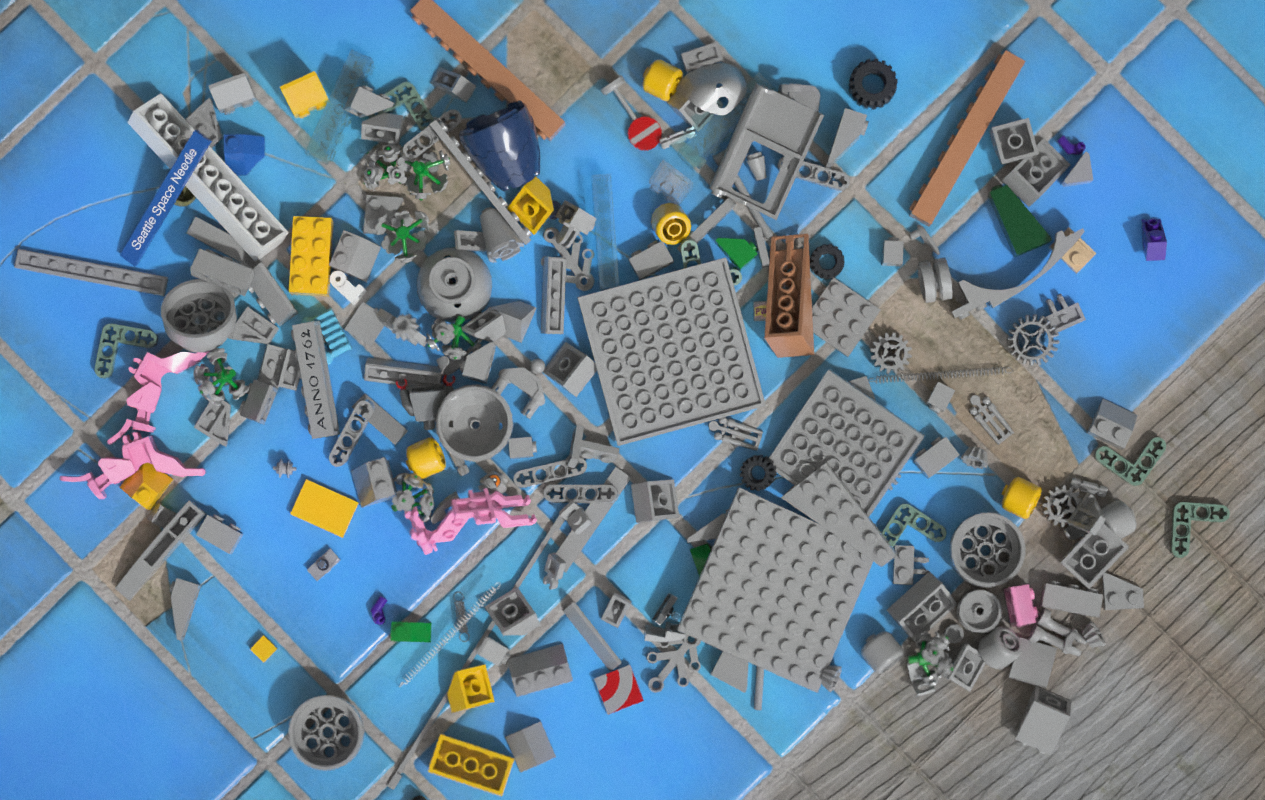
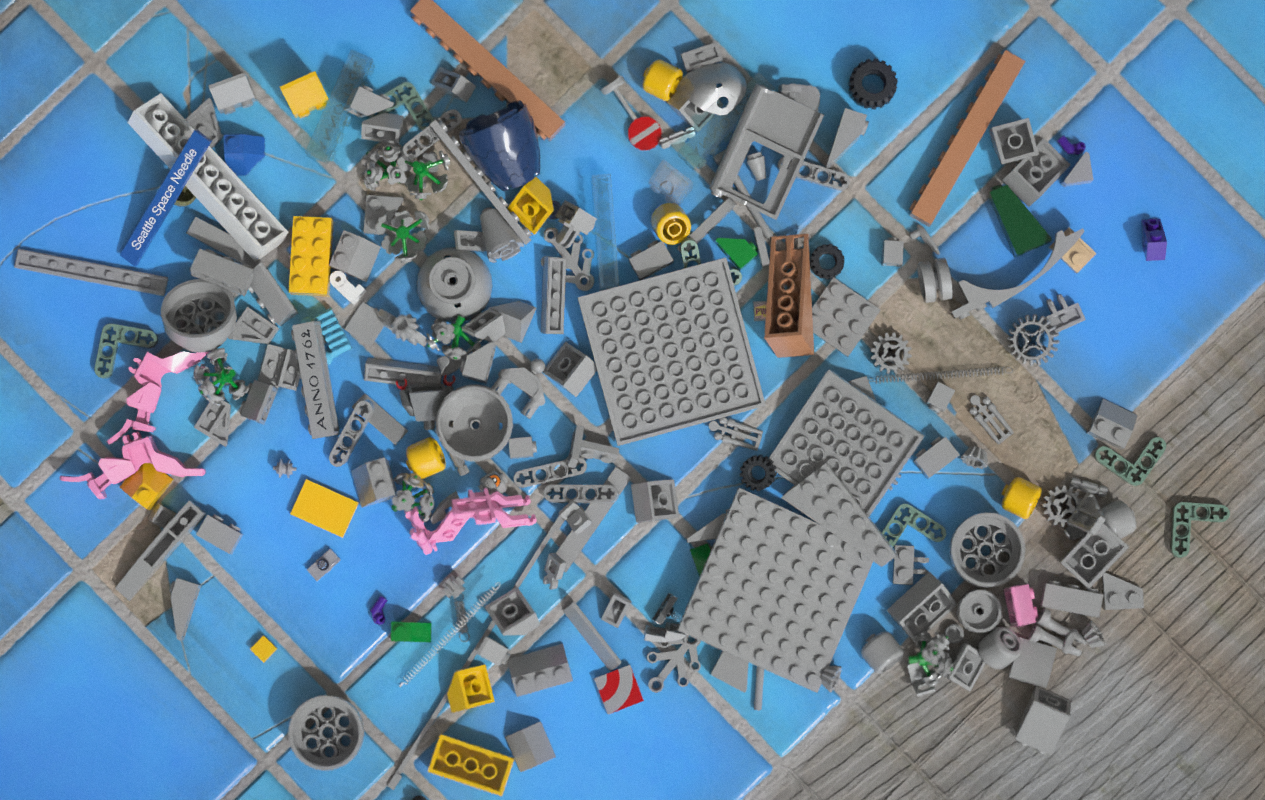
none -> light grey gear [442,575,465,599]

